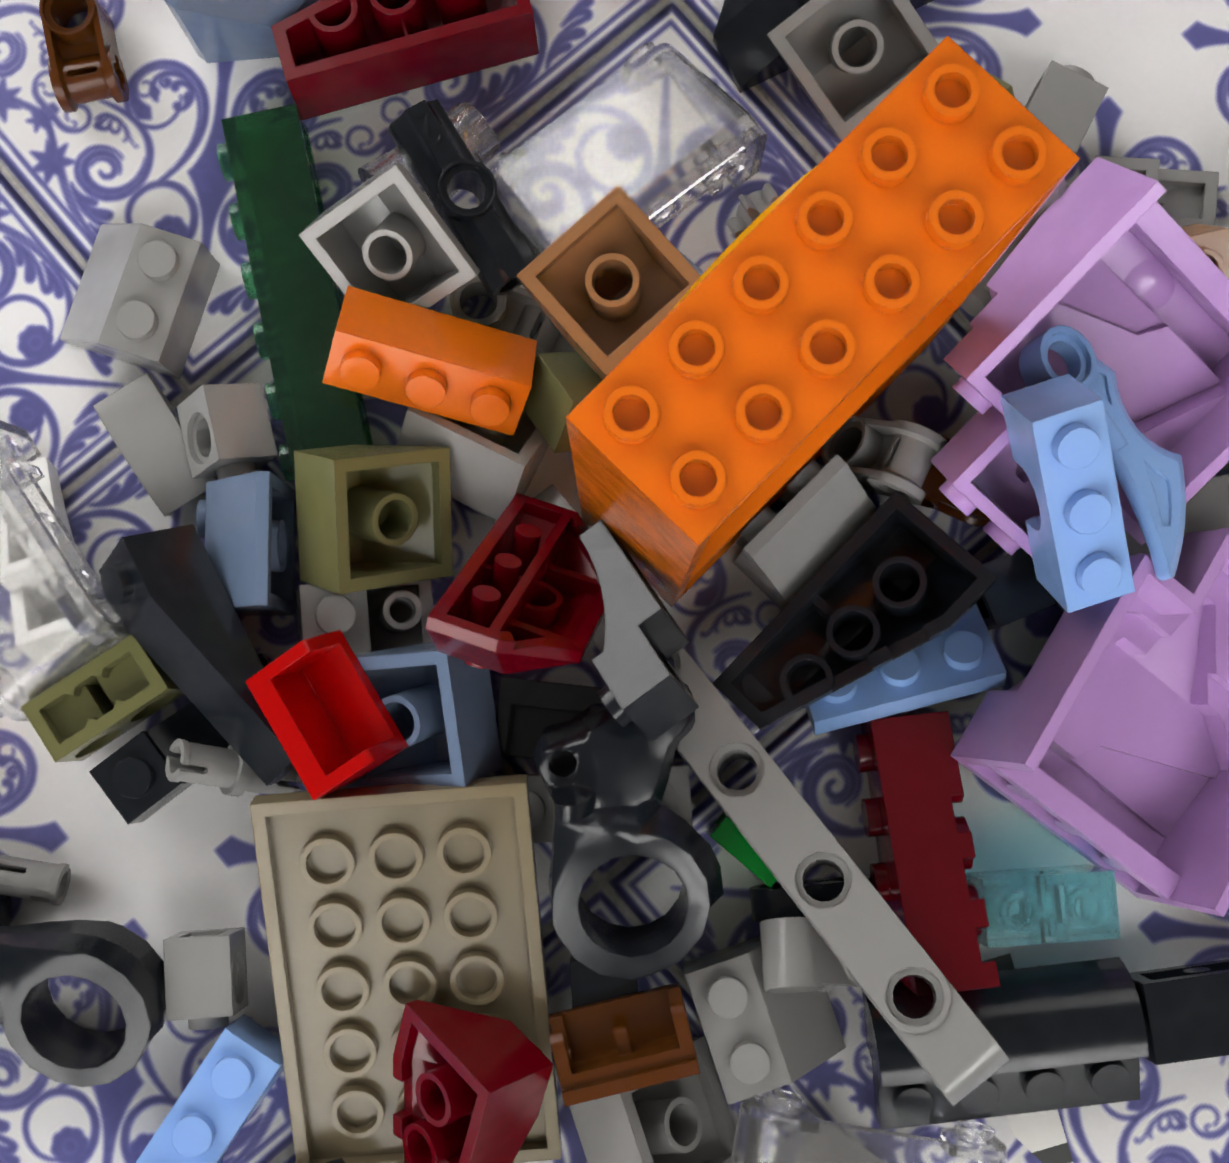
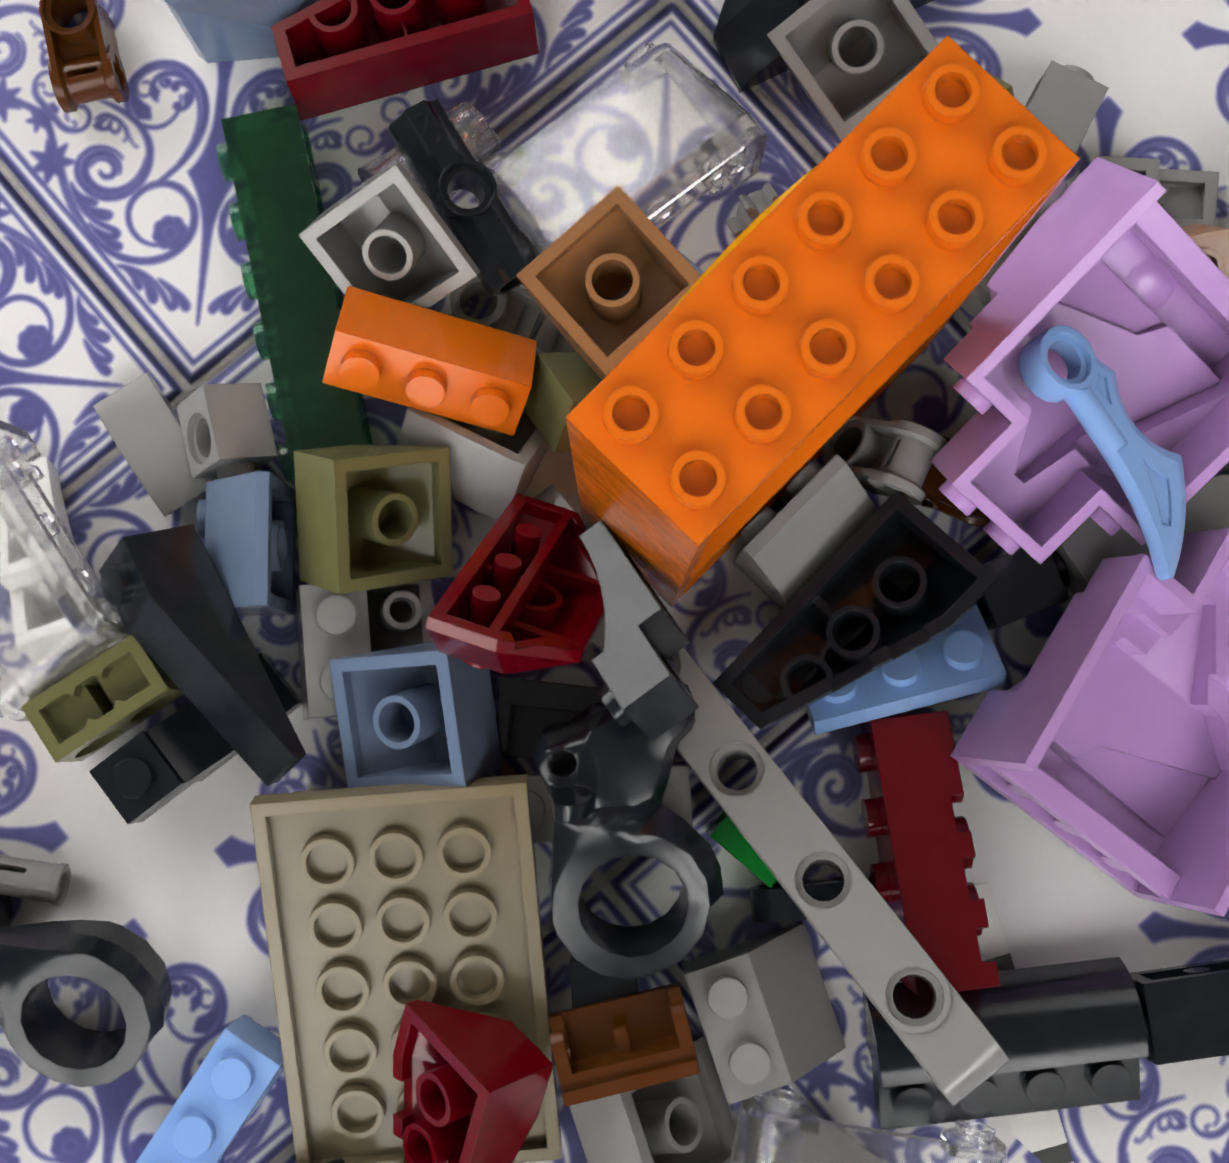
light grey slope [60,223,220,379] -> none
light grey brick [163,927,248,1030] -> none
light grey pin [165,738,303,797] -> none
red panel [245,630,408,801] -> none
light grey piece [759,917,859,993] -> none
clear light blue brick [965,864,1121,948] -> none
light blue arch [1000,374,1135,613] -> none

